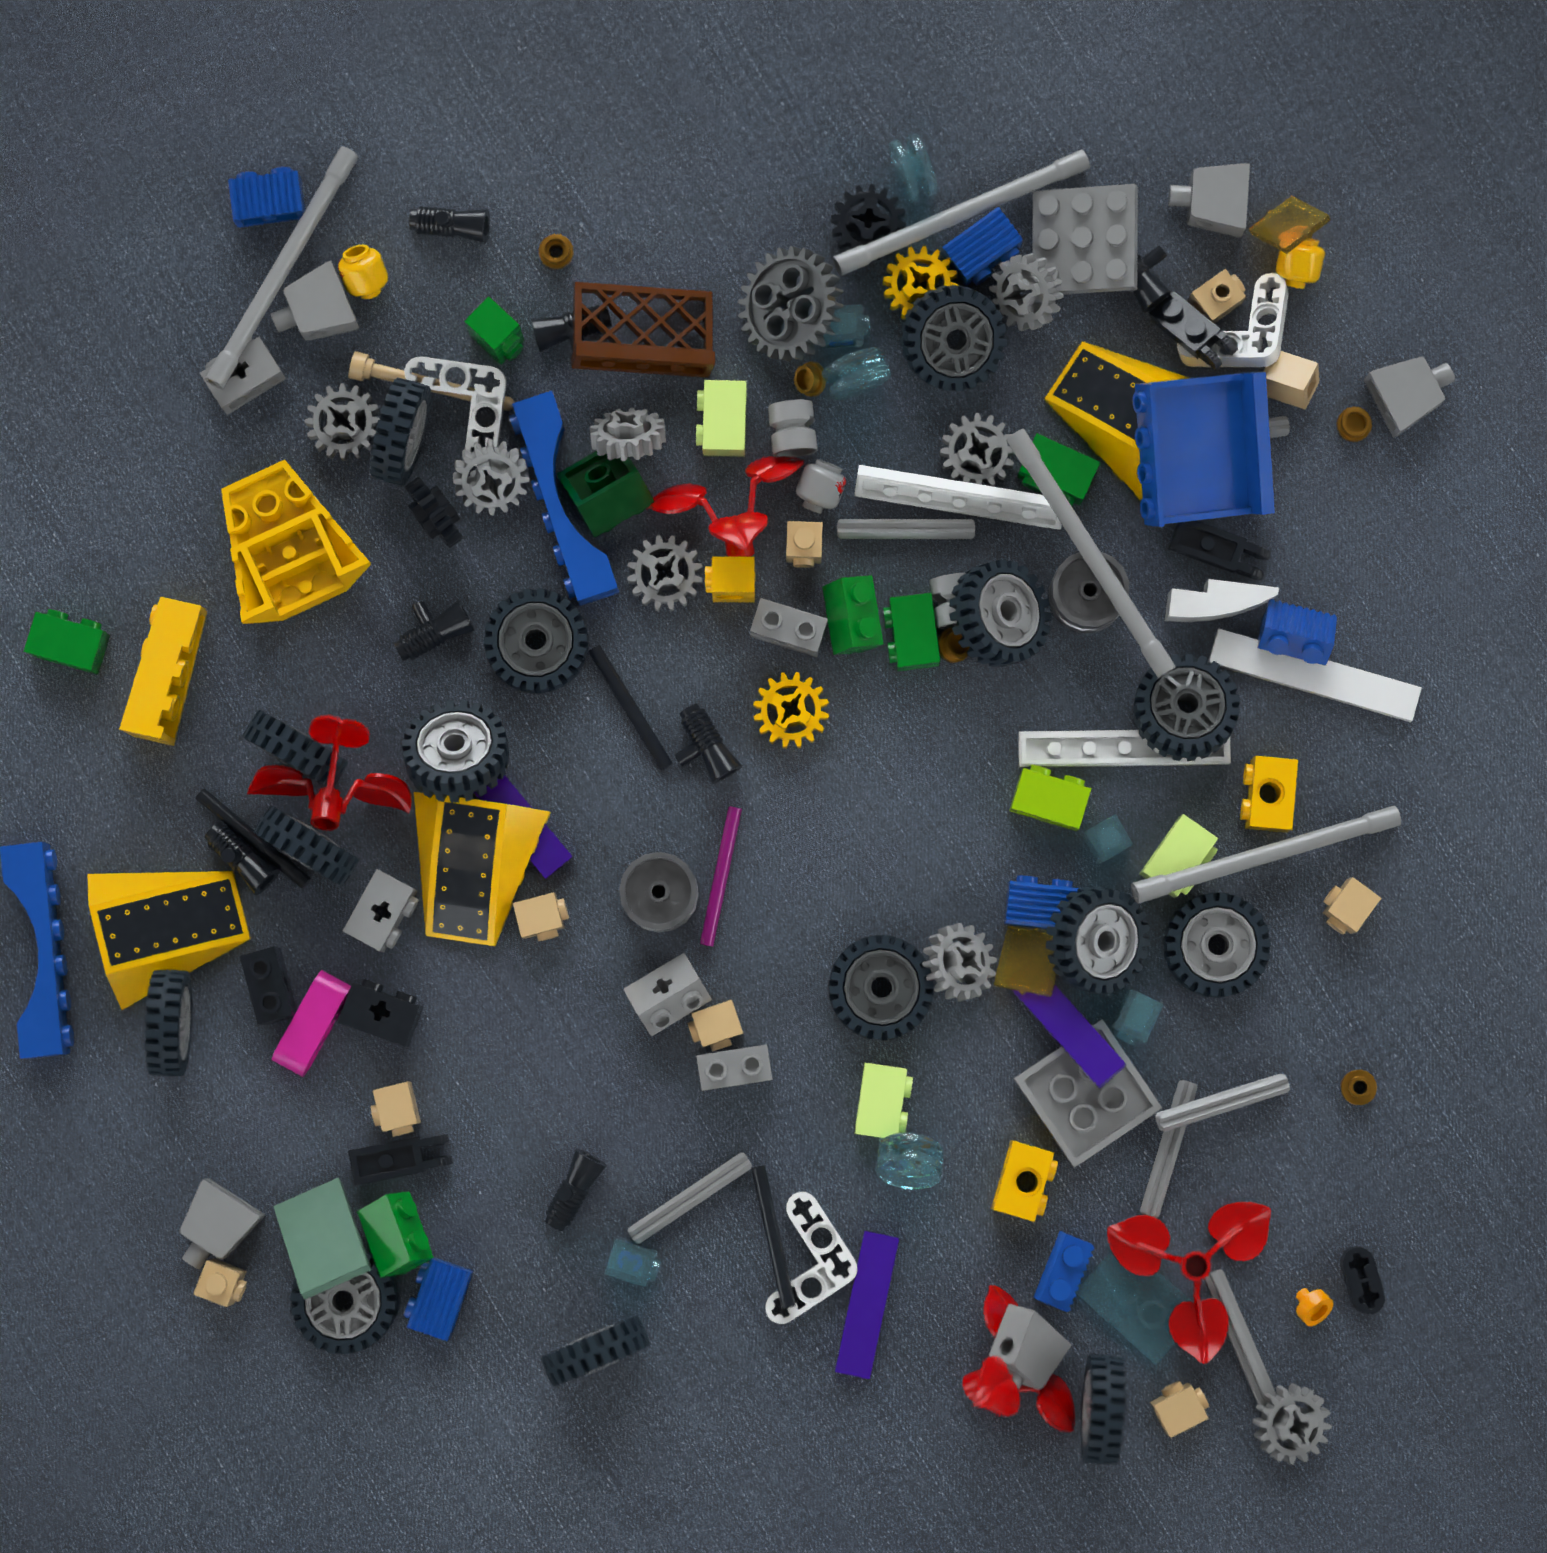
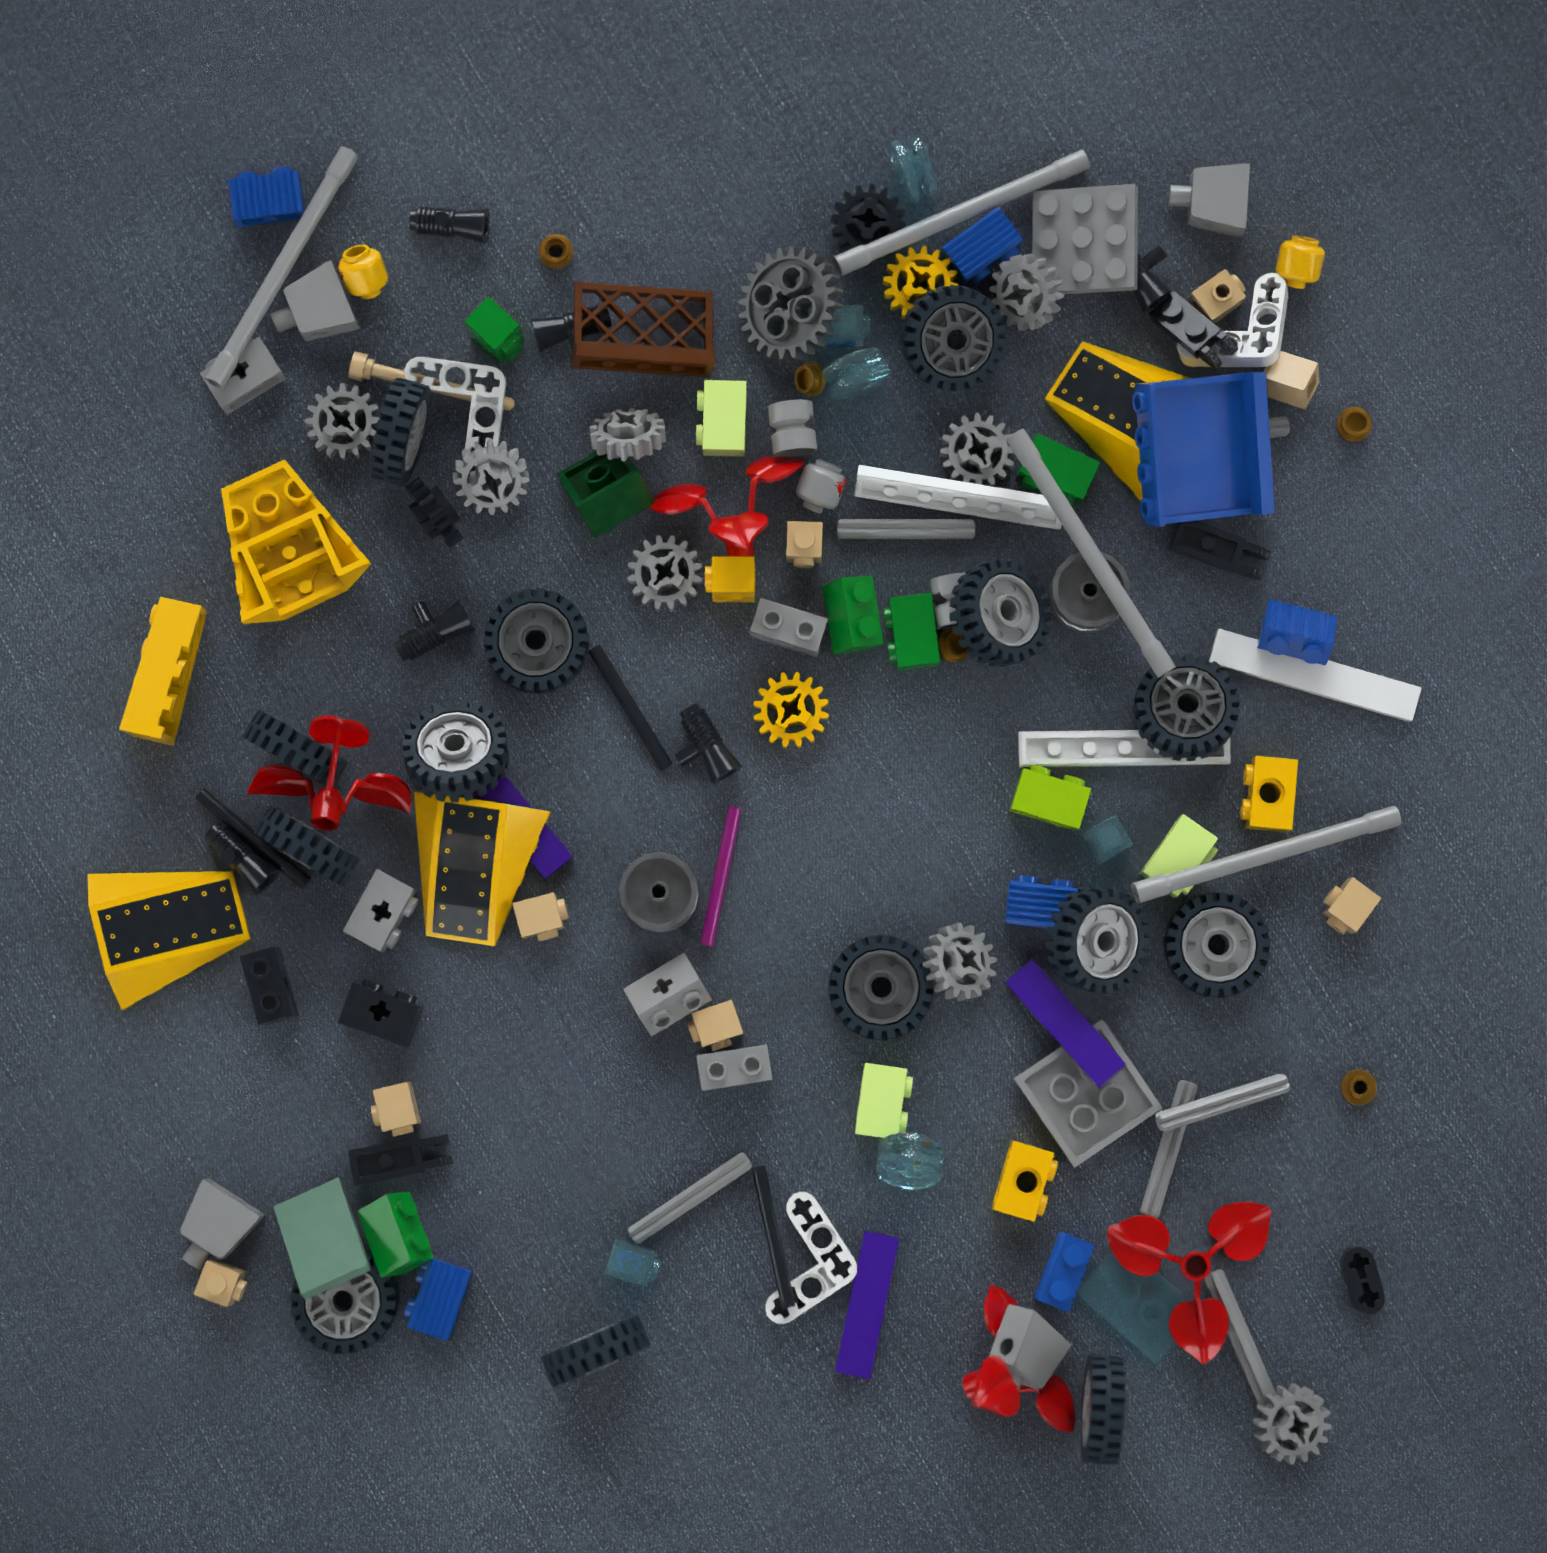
blue arch [0,842,74,1059] -> none
green brick [23,609,110,675] -> none
black wheel [145,970,193,1077] -> none
dark pink beam [272,970,351,1077] -> none
blue arch [509,390,619,606] -> none
black piece [545,1149,607,1231] -> none
clear yellow piece [994,926,1057,997] -> none
clear light blue brick [1111,989,1164,1046] -> none
tan brick [1150,1381,1210,1438] -> none
white slope [1165,579,1279,622] -> none
clear yellow piece [1249,196,1331,254] -> none
light orange tile [1296,1288,1334,1326] -> none
light grey torso [1364,357,1455,438] -> none

